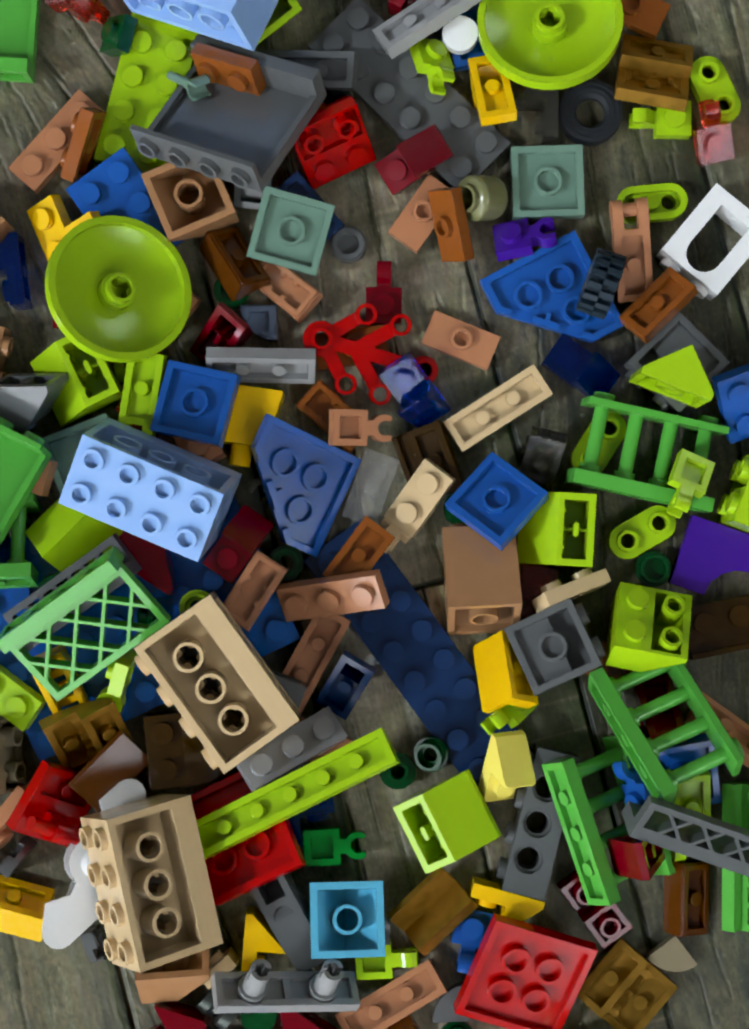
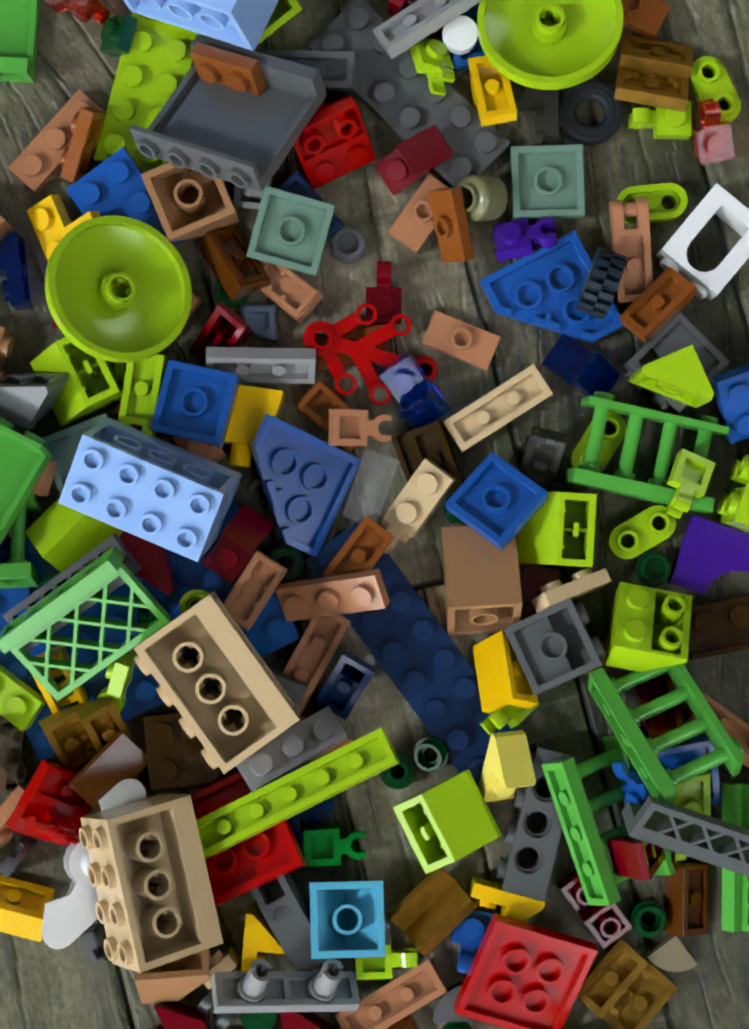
sand green hand [167,71,212,101] -> none
none -> dark green plate [630,900,667,937]

